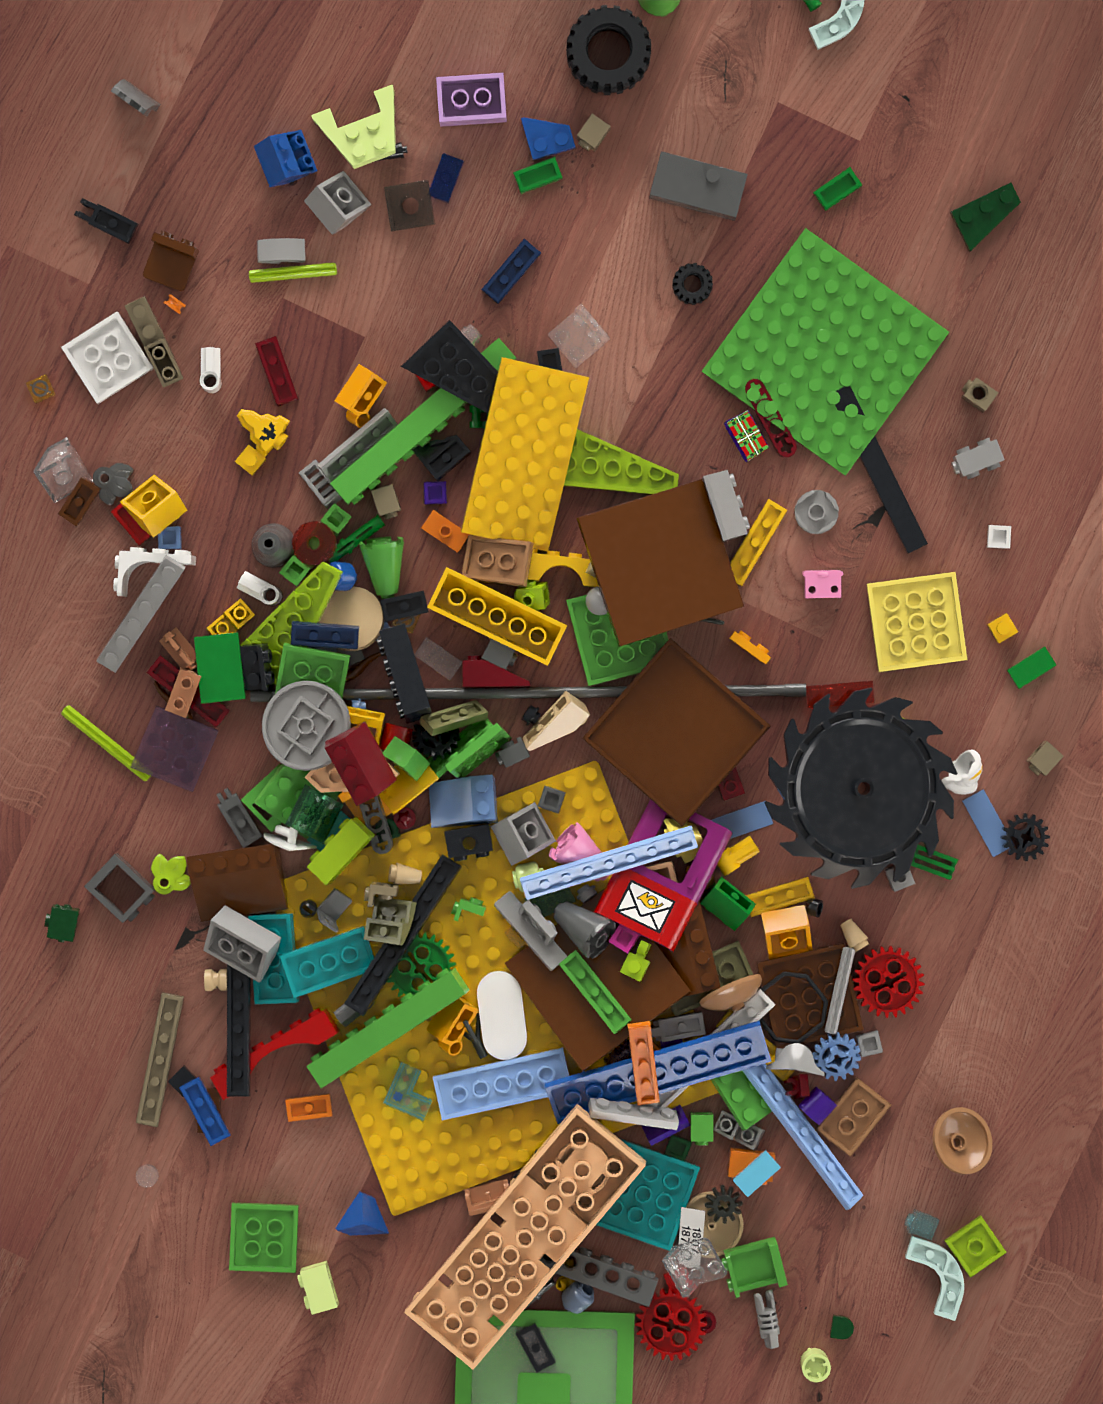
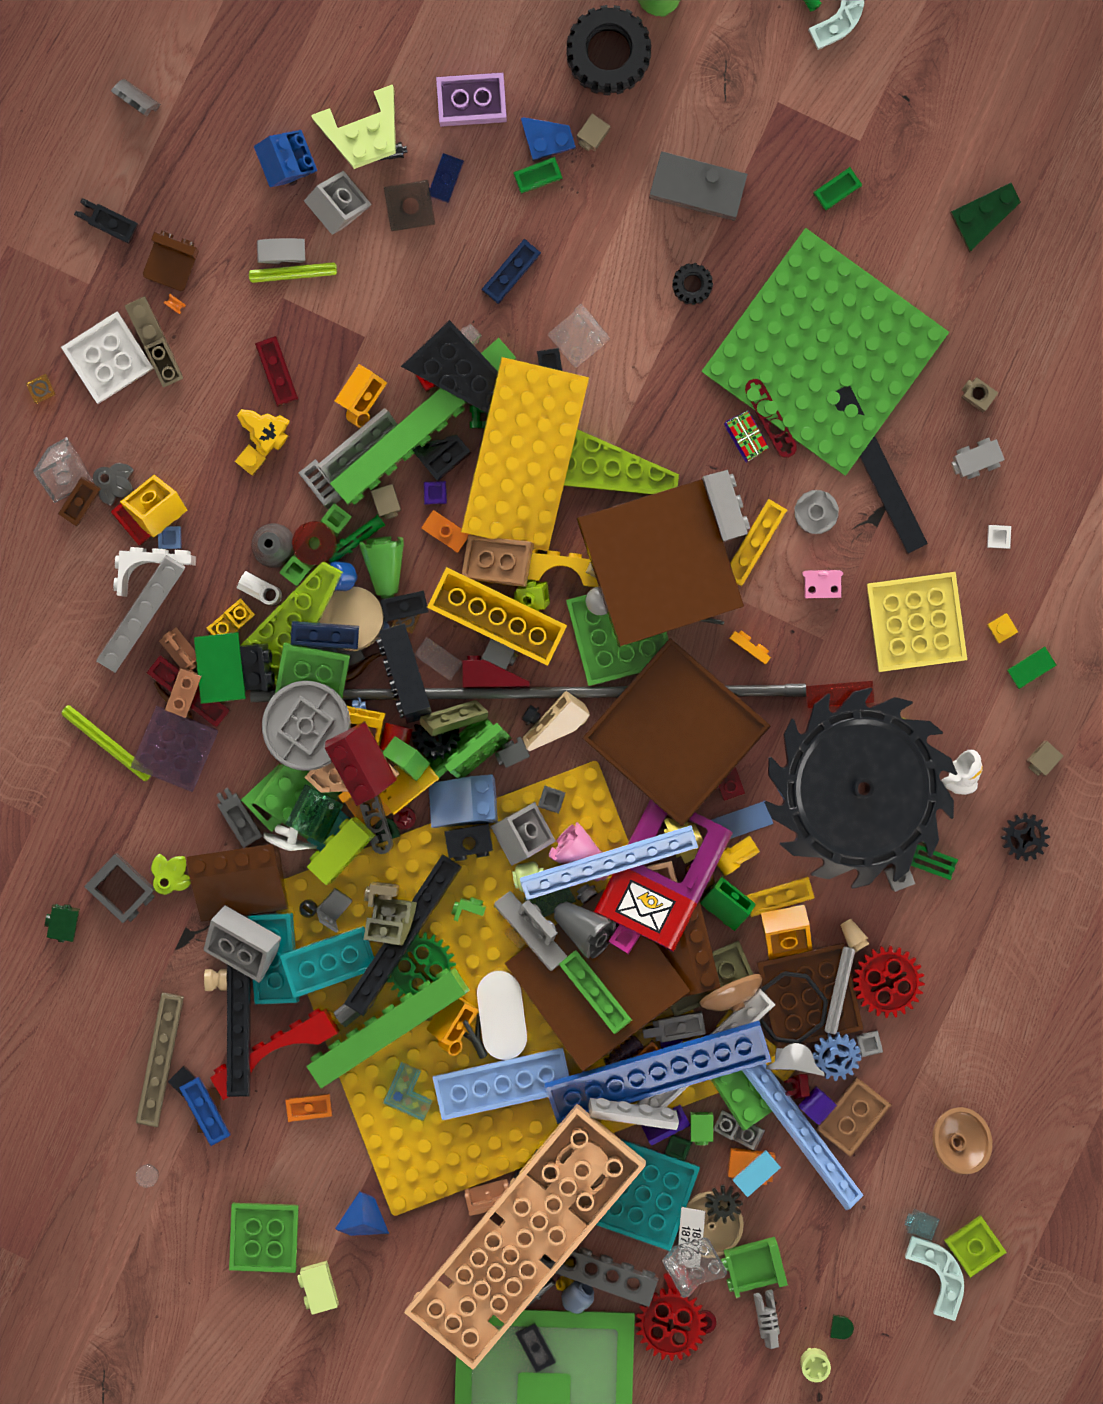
white piece [200,347,222,393] -> none
tan cone [388,863,422,885] -> none
lime plate [620,940,651,982] -> none
orange tile [627,1021,660,1105] -> none
black hinge [805,899,823,918] -> none
medium blue sticker [962,789,1015,857] -> none

